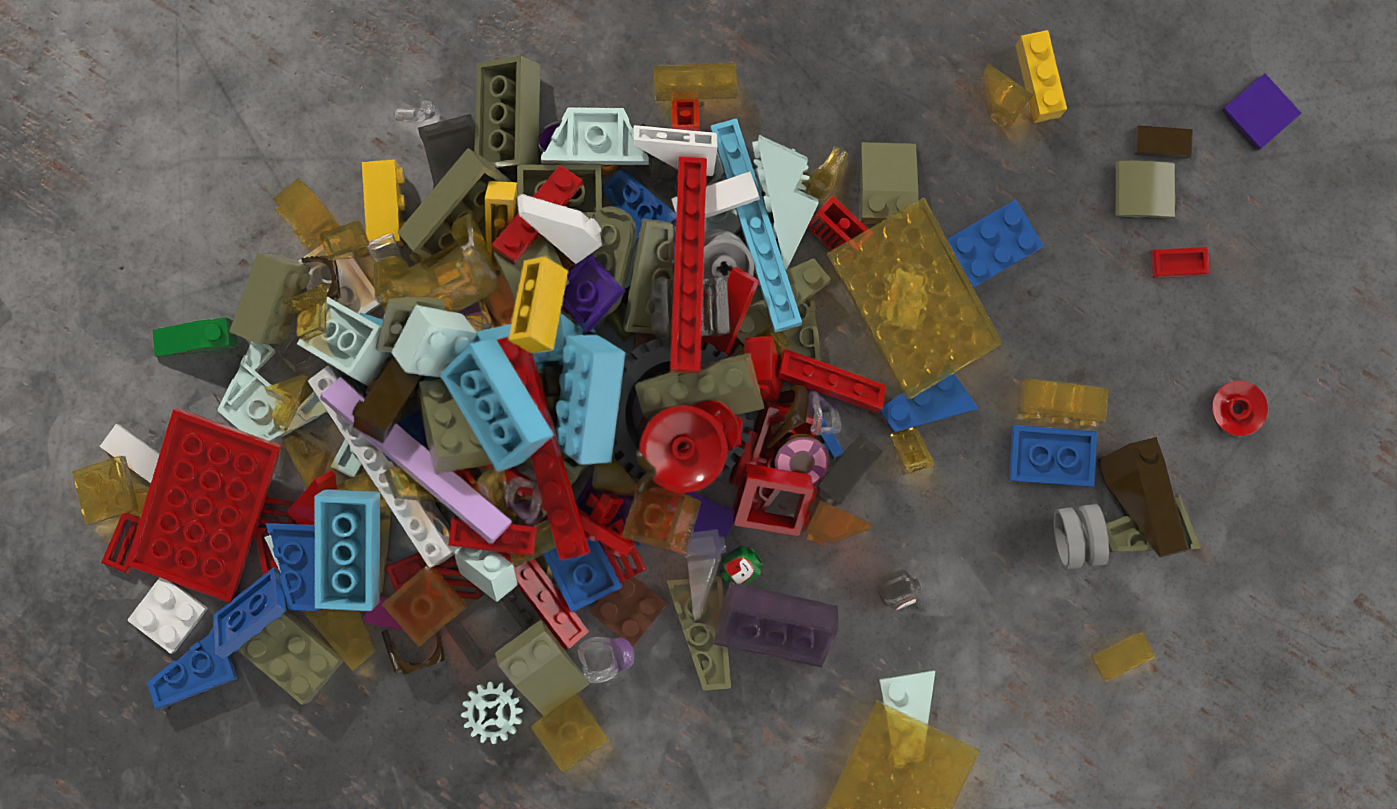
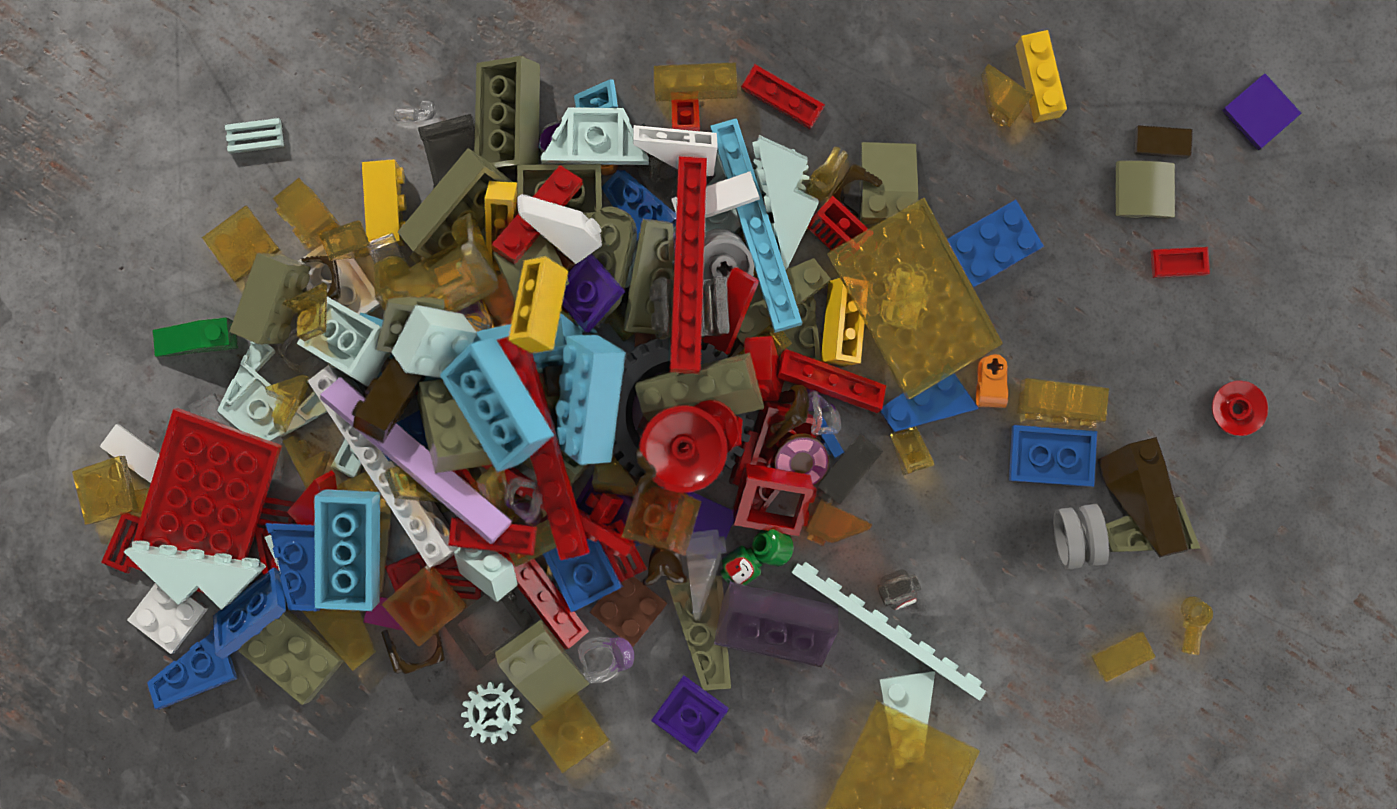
none -> light aqua slope [124,541,266,610]
none -> clear yellow plate [202,205,280,283]
none -> light aqua tile [225,118,284,154]
none -> medium azure slope [574,79,618,108]
none -> dark brown piece [643,543,687,586]
none -> dark purple tile [651,675,729,754]
none -> red tile [741,64,825,130]
none -> green head [752,529,794,567]
none -> light aqua plate [791,562,986,700]
none -> yellow brick [821,277,868,367]
none -> dark brown helmet [831,164,883,218]
none -> orange piece [976,354,1008,408]
none -> clear yellow pin [1181,596,1213,655]

